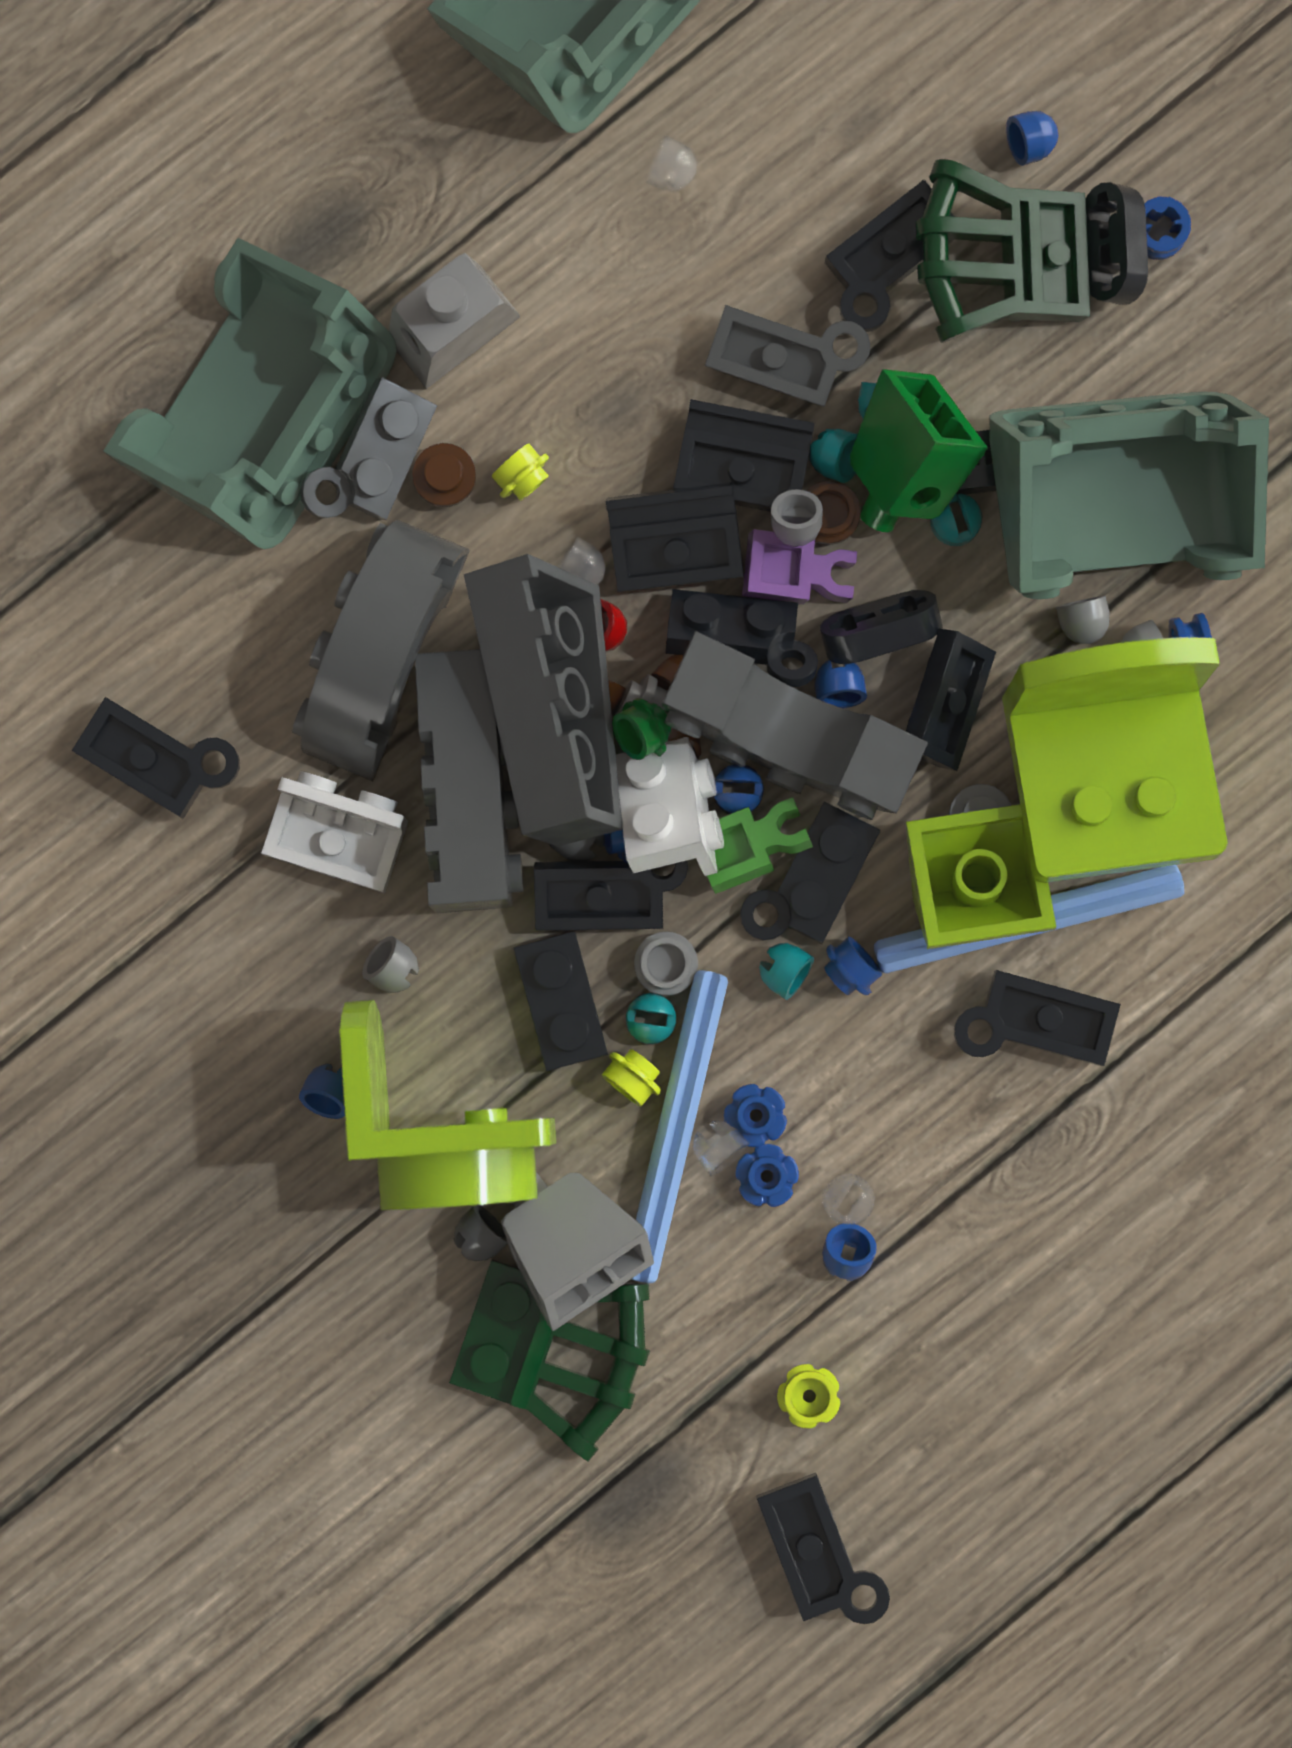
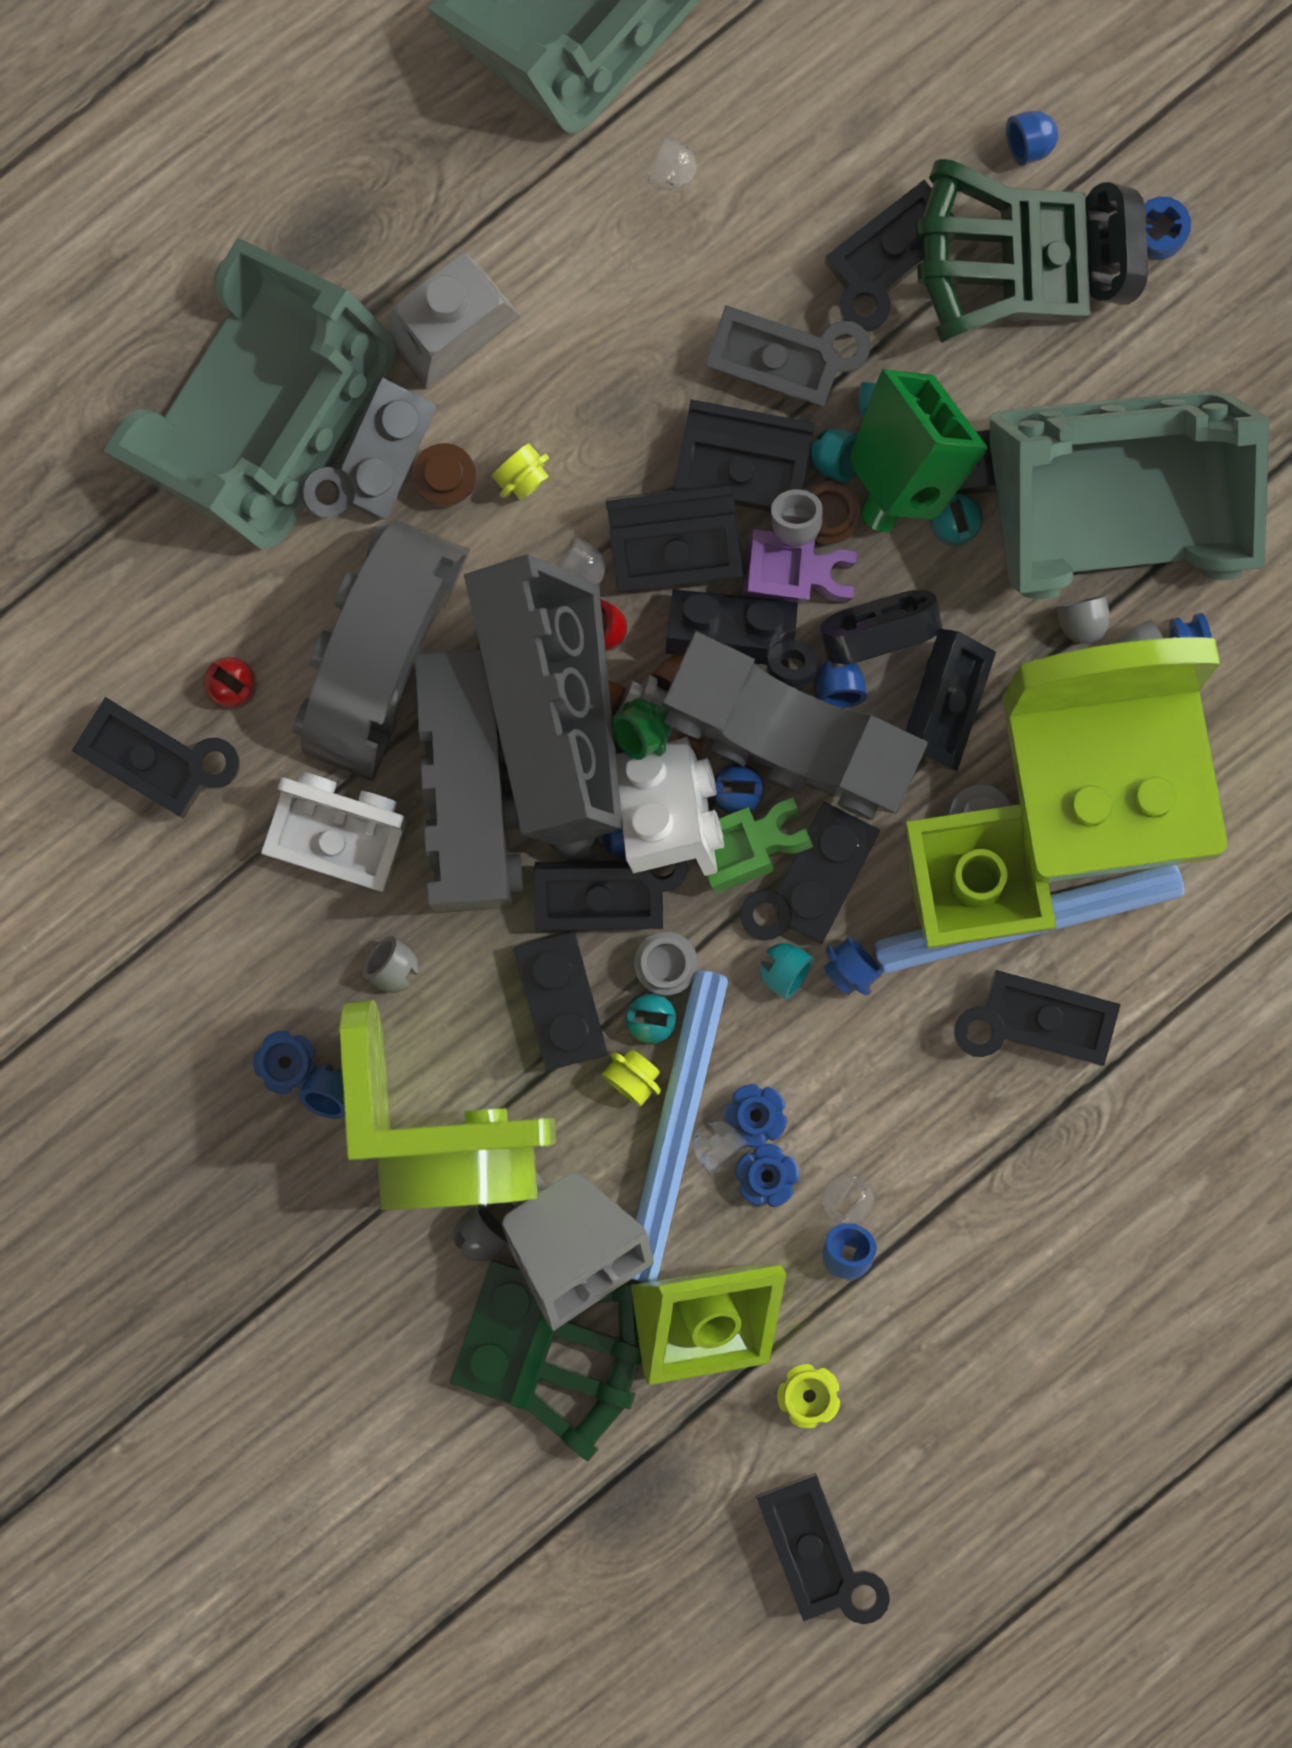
none -> red hinge [204,657,257,709]
none -> blue plate [253,1031,316,1094]
none -> lime slope [631,1264,786,1385]

